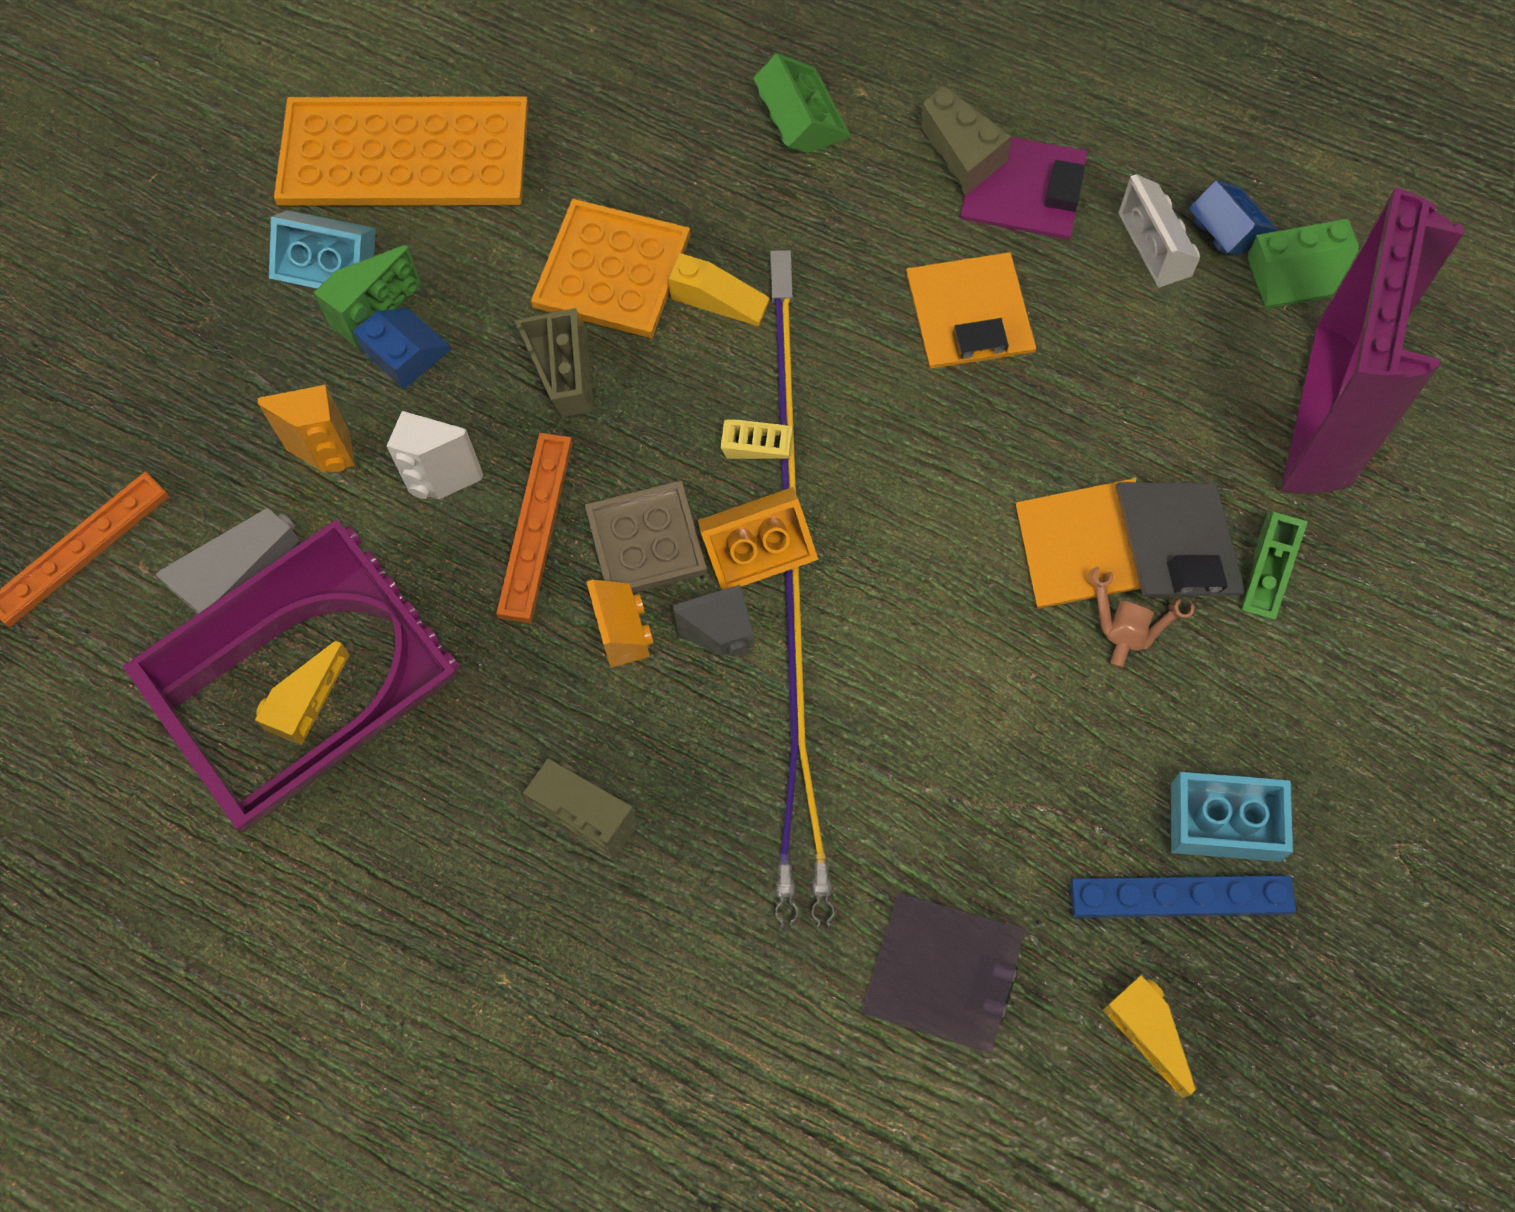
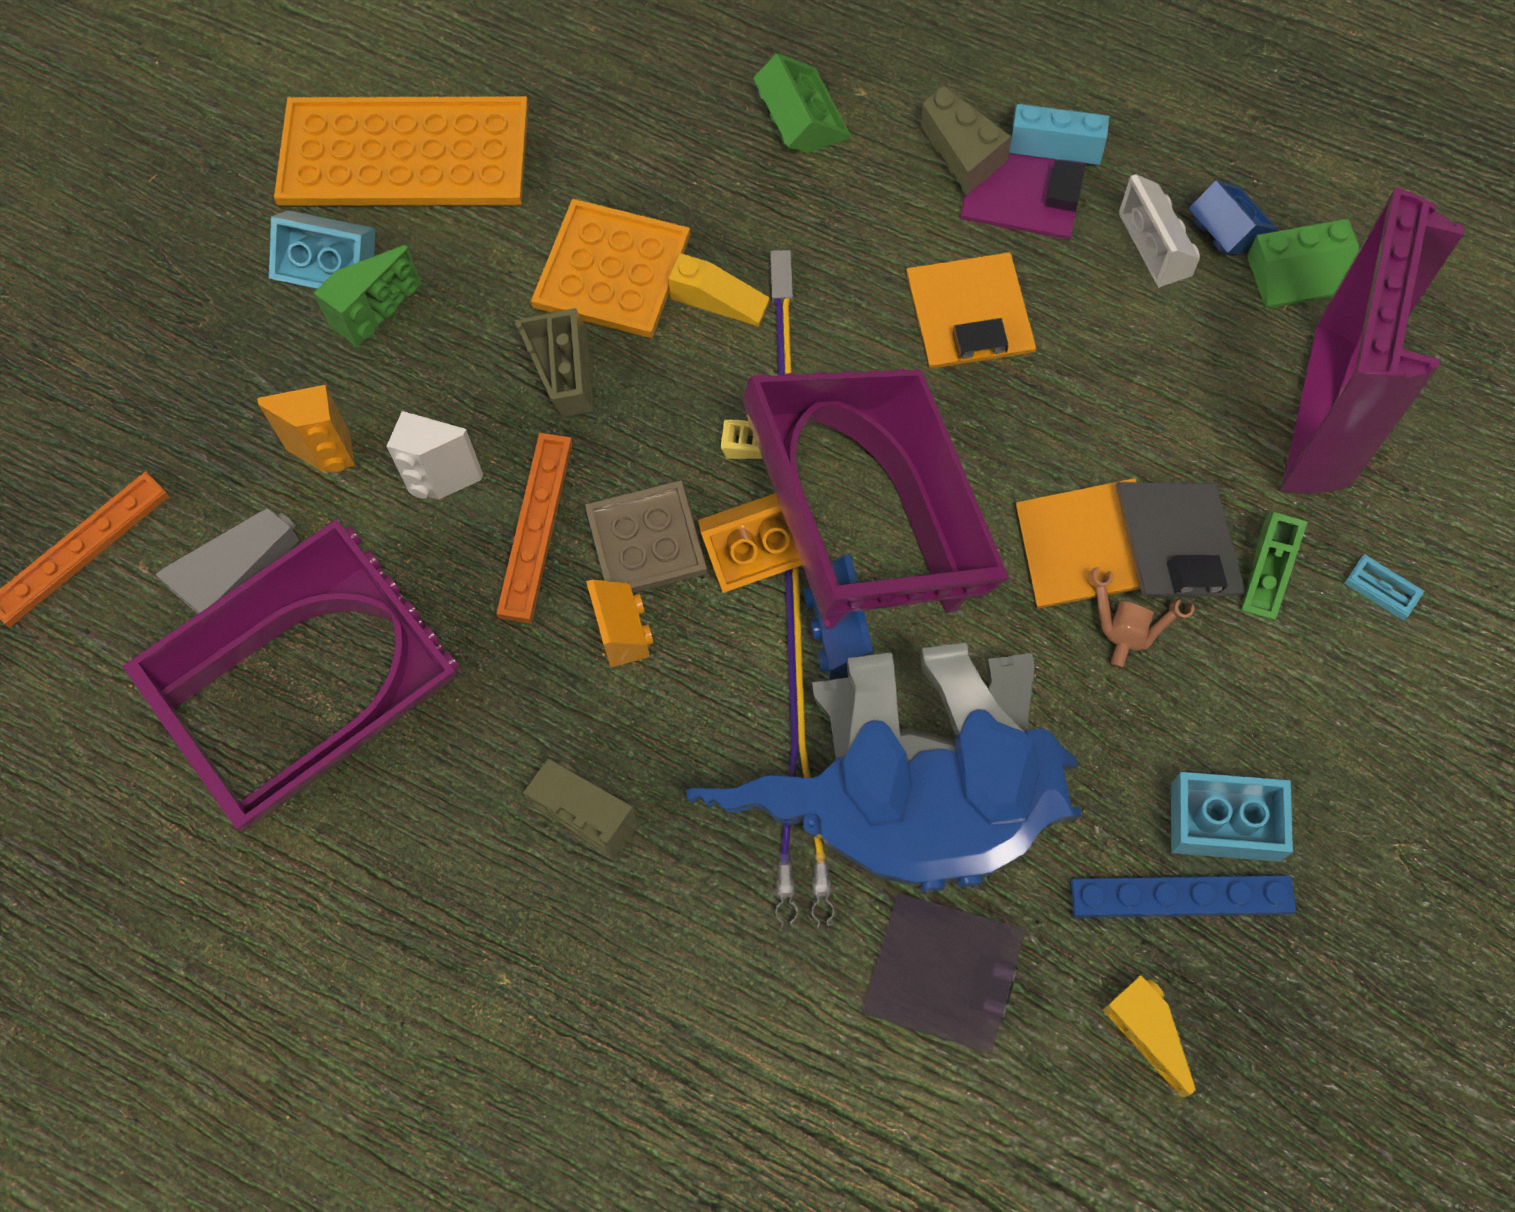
yellow slope [255,640,350,746] -> none
blue slope [353,308,451,389] -> none
dark grey slope [673,585,754,656] -> none
none -> blue animal [686,642,1082,893]
none -> magenta panel [743,368,1009,629]
none -> blue slope [804,554,873,680]
none -> medium azure slope [1009,104,1109,165]
none -> medium azure tile [1344,554,1425,621]

